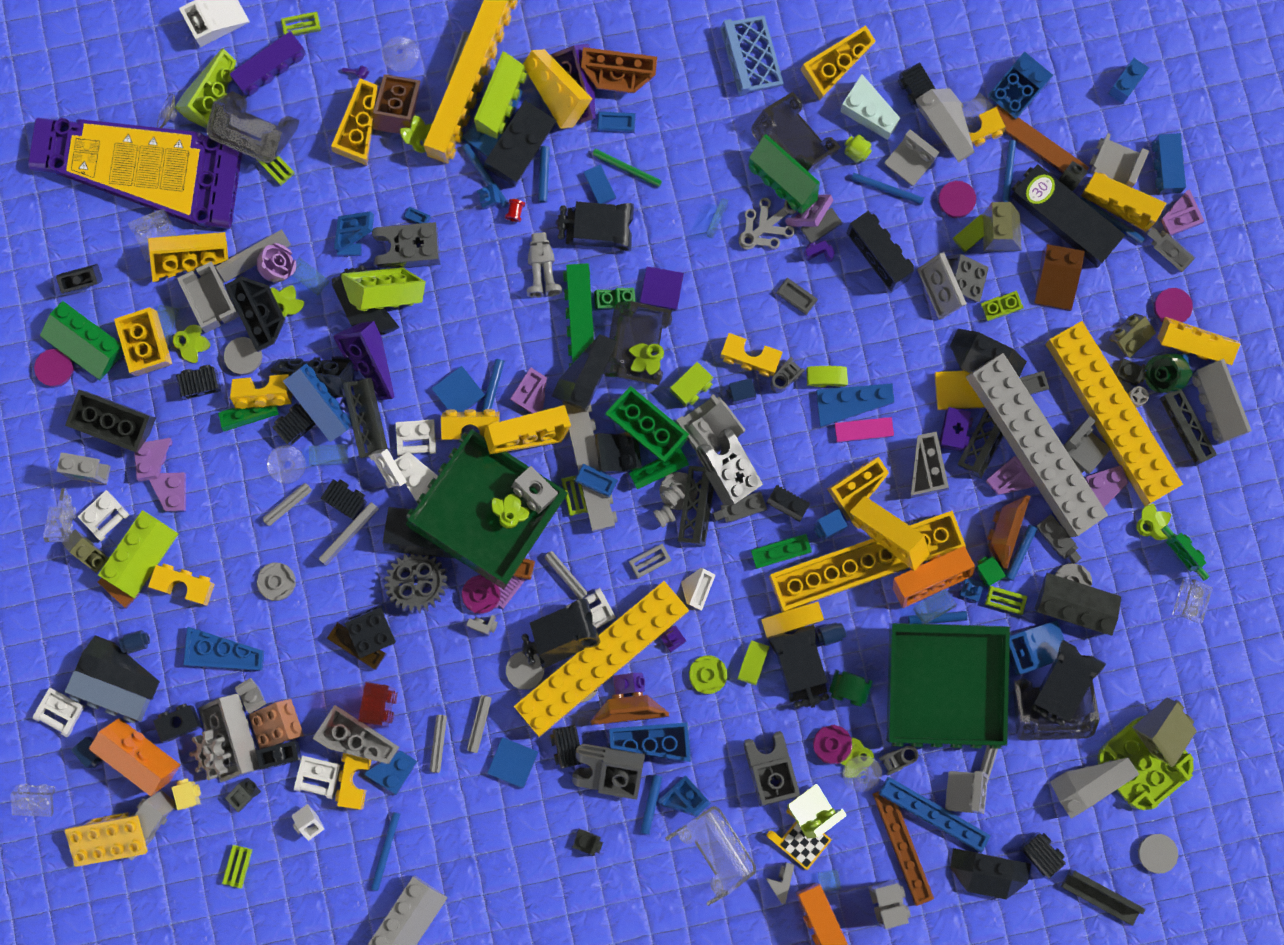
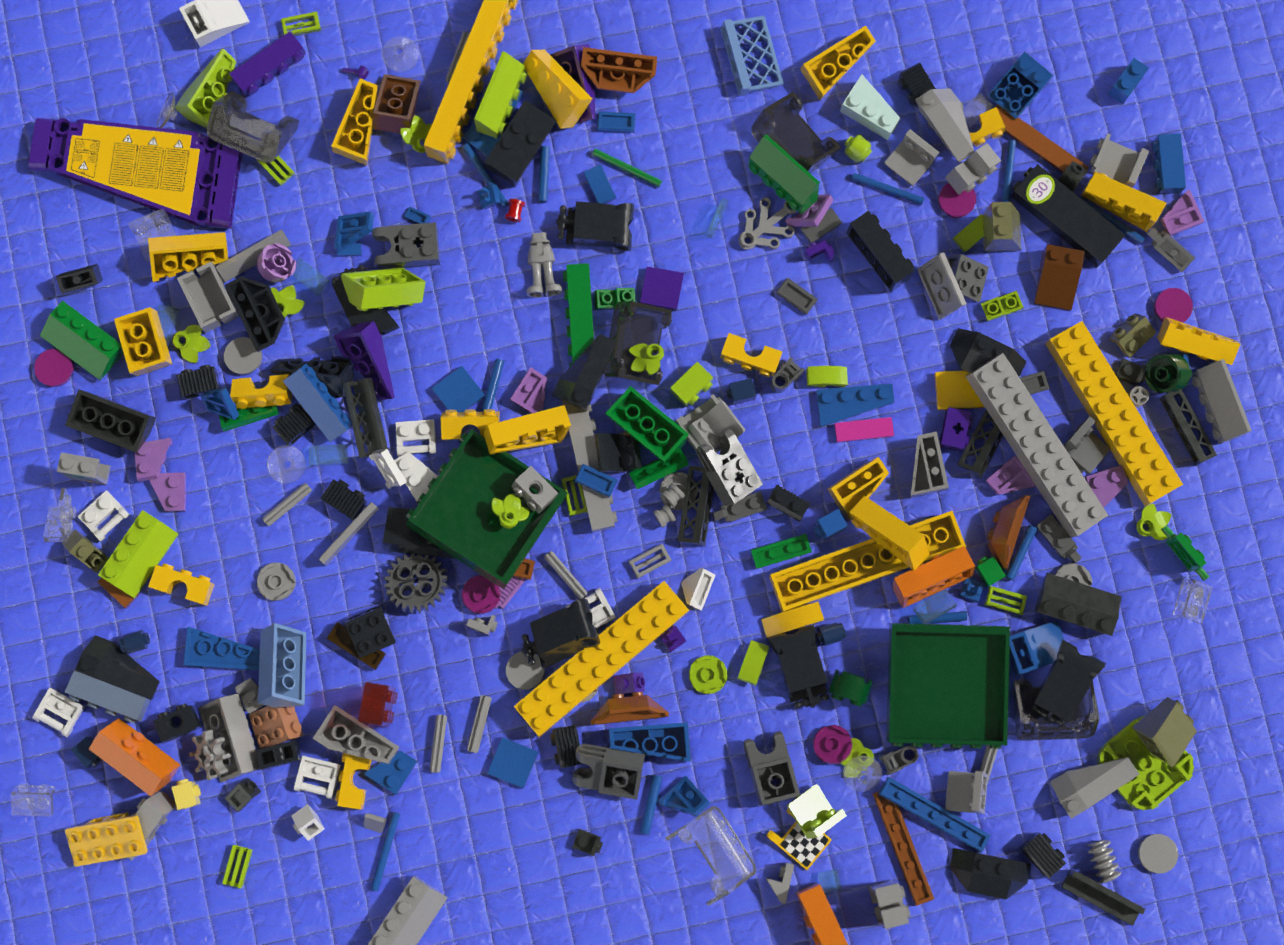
none -> blue wing [201,387,239,420]
none -> medium blue slope [258,623,306,708]
none -> light grey slope [364,813,387,833]
none -> light grey brick [945,143,1001,195]
none -> light grey piece [1085,840,1121,884]

